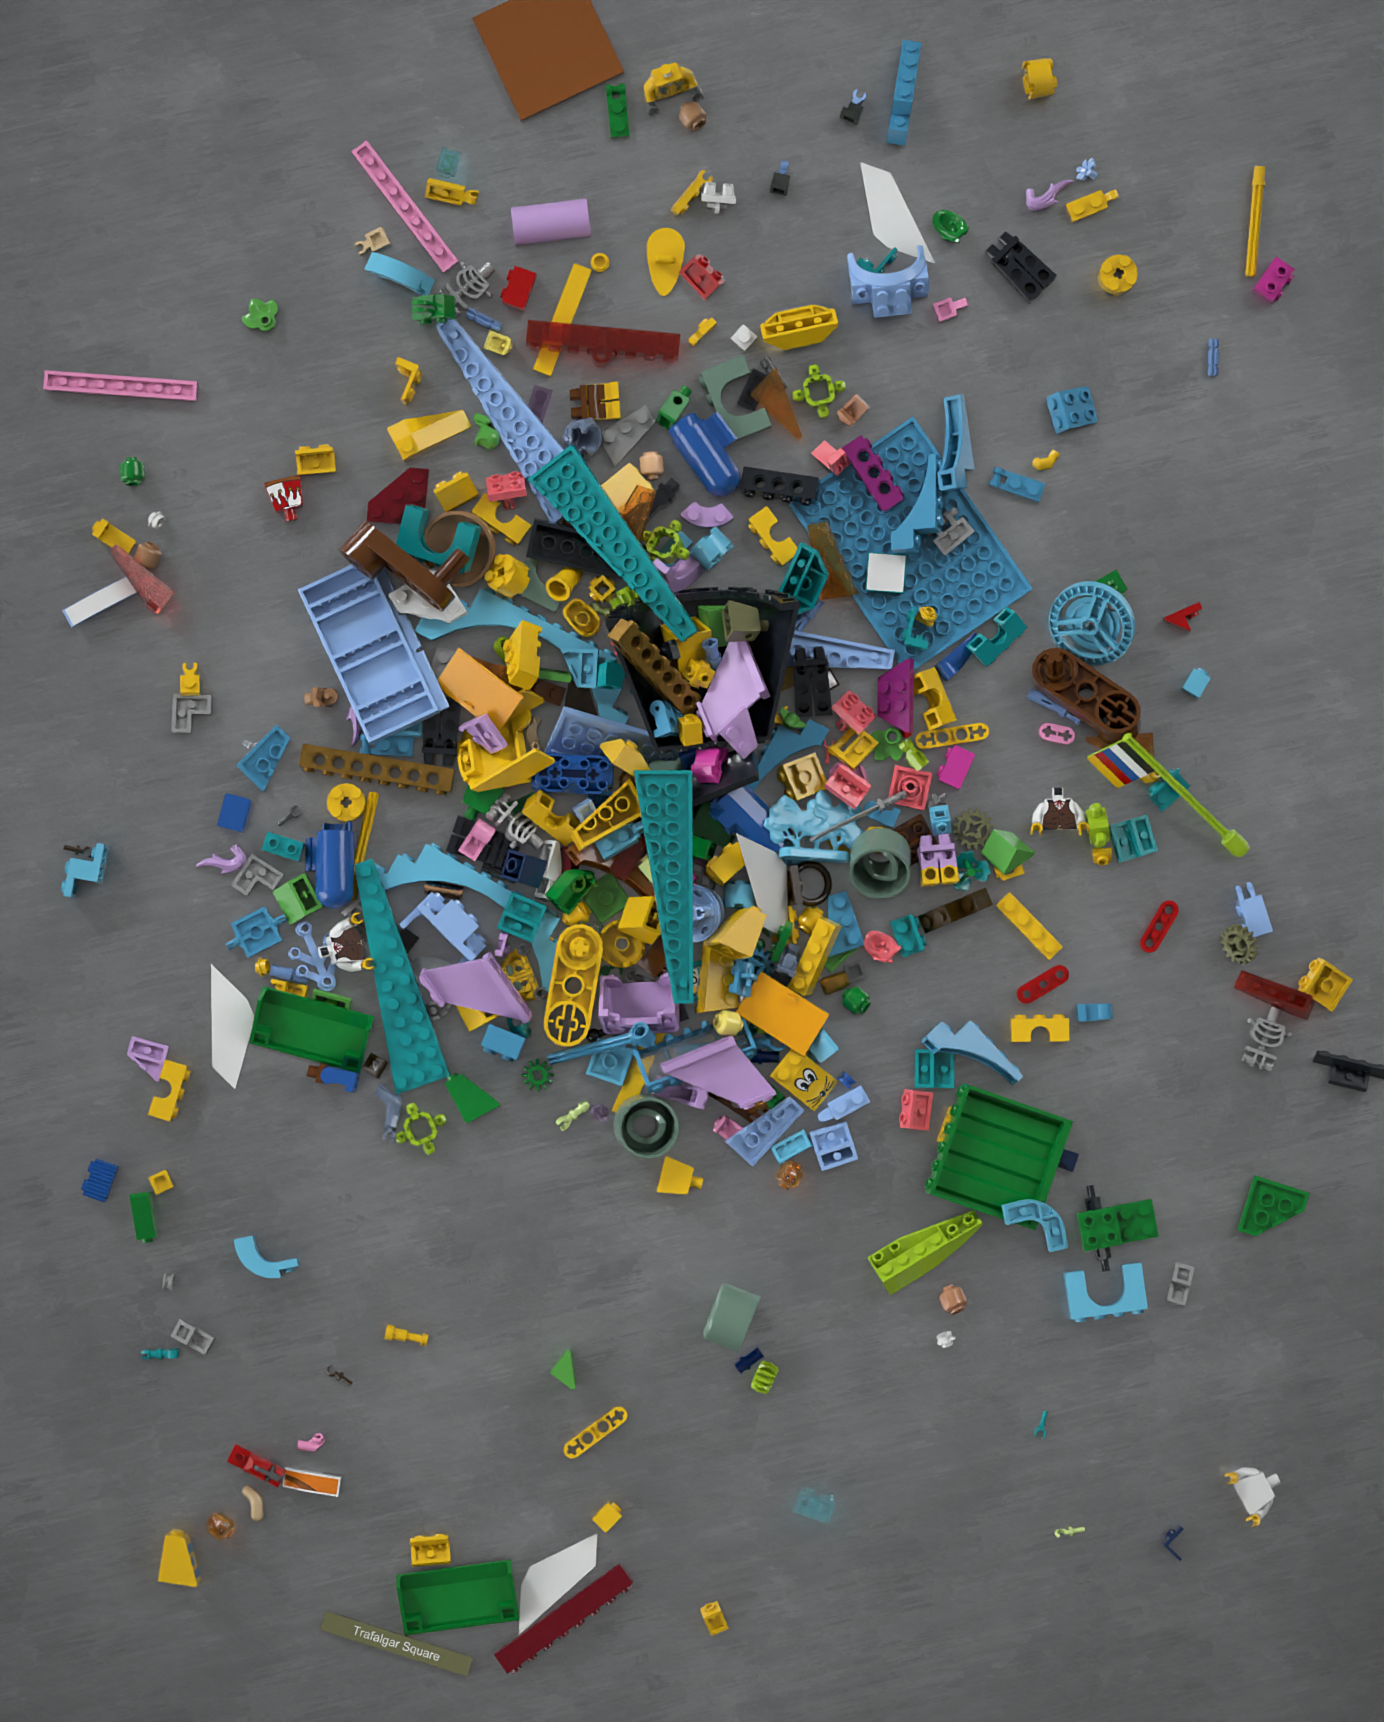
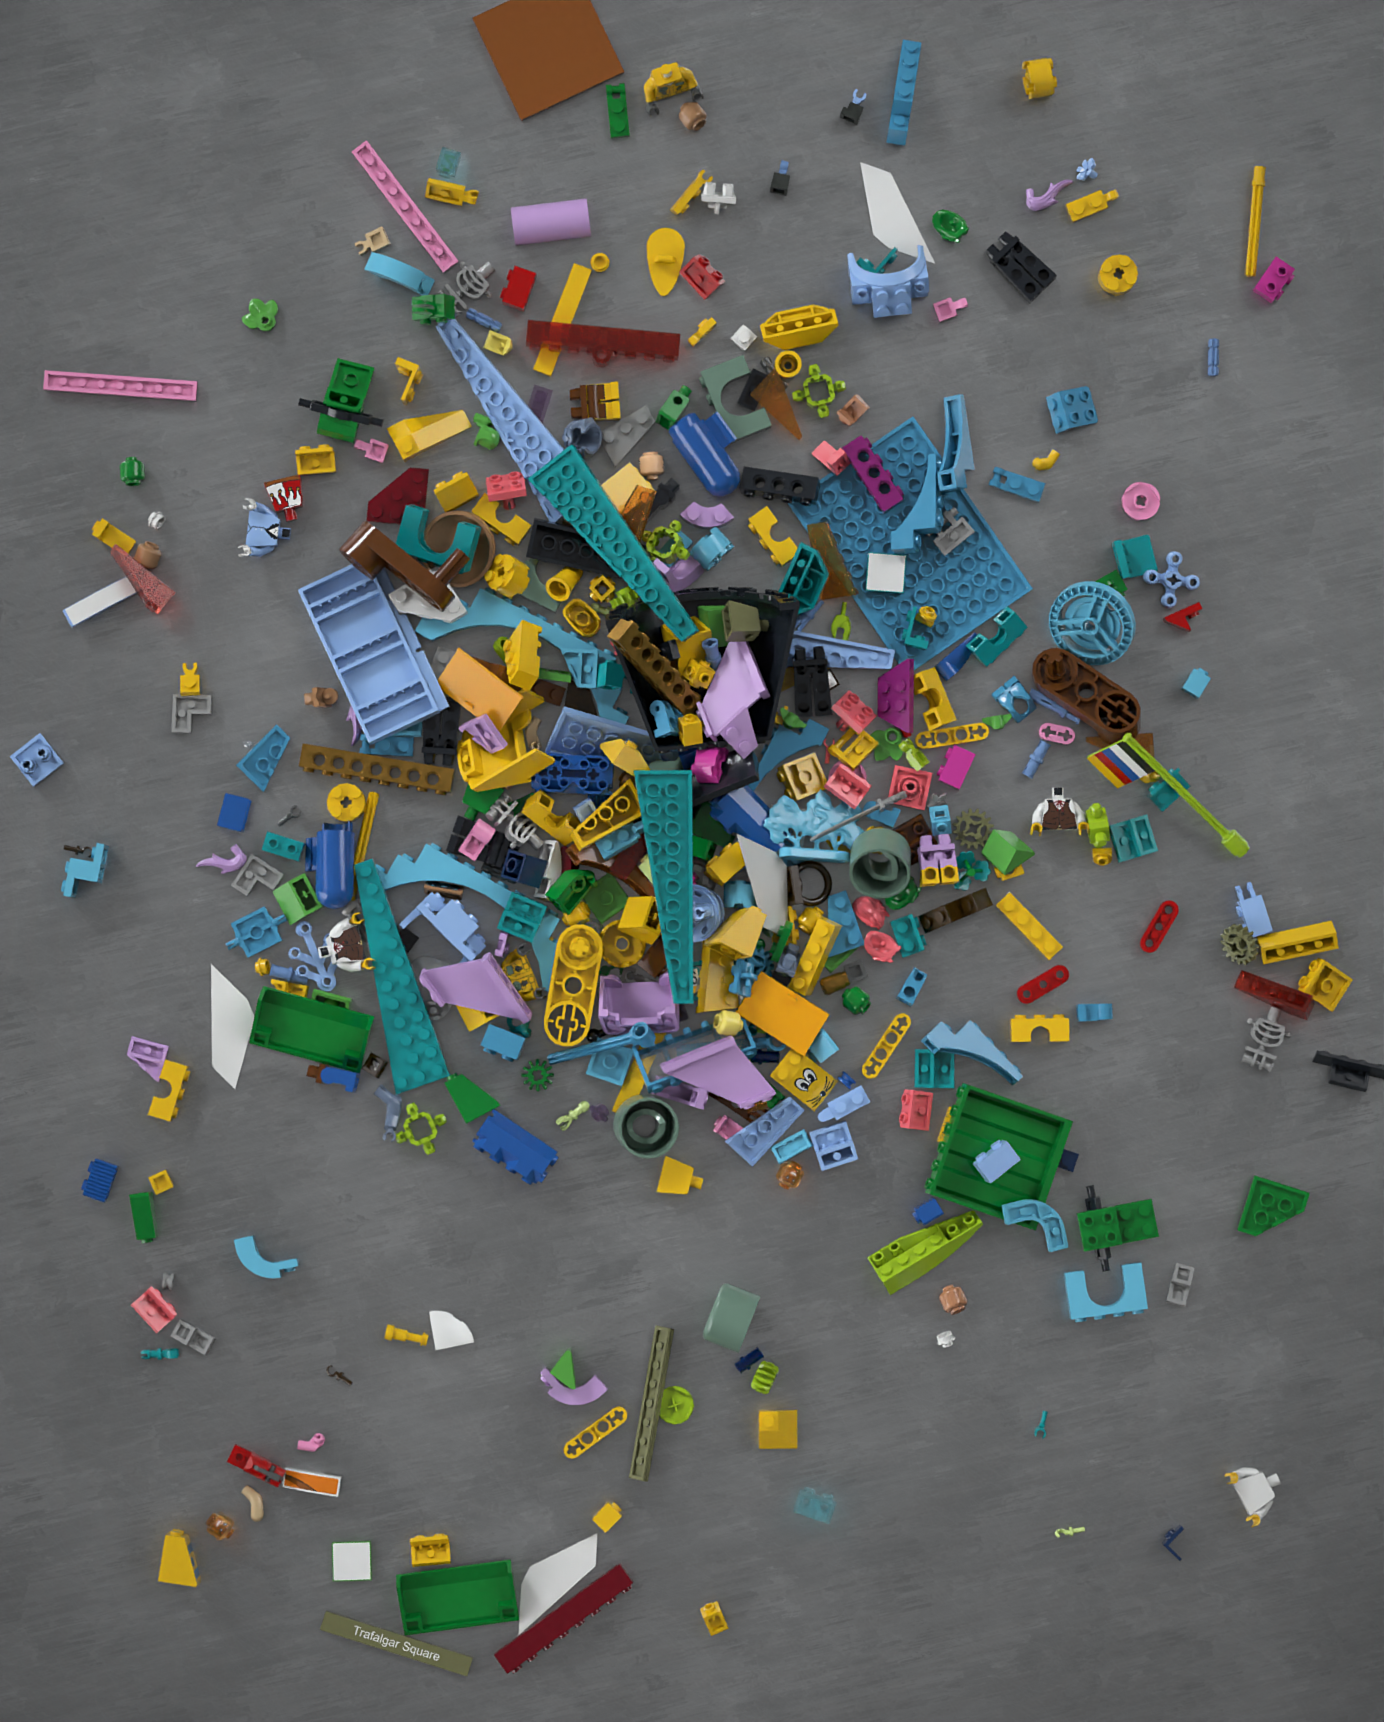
none -> light blue plate [10,733,64,787]
none -> coral bracket [131,1286,177,1334]
none -> light blue torso [238,498,291,557]
none -> green piece [298,358,384,443]
none -> white tile [332,1541,372,1581]
none -> bright pink plate [354,438,389,463]
none -> white brick [429,1311,474,1350]
none -> blue brick [472,1109,559,1185]
none -> lavender arch [540,1367,608,1405]
none -> olive tile [629,1325,674,1482]
none -> lime tile [659,1386,694,1425]
none -> yellow slope [759,1410,797,1449]
none -> yellow plant [775,350,802,379]
none -> lime hand [831,602,851,641]
none -> coral hat [852,896,890,930]
none -> yellow beam [862,1013,911,1079]
none -> green hat [885,875,922,910]
none -> dark azure leg [896,967,928,1007]
none -> blue brick [912,1197,944,1226]
none -> light blue brick [972,1140,1021,1183]
none -> bright green piece [982,714,1012,729]
none -> dark azure piece [992,676,1037,723]
none -> medium blue pin [1022,739,1051,779]
none -> teal bracket [1112,535,1158,580]
none -> bright pink plate [1122,482,1160,521]
none -> light blue gear [1143,551,1200,608]
none -> yellow brick [1256,920,1339,964]

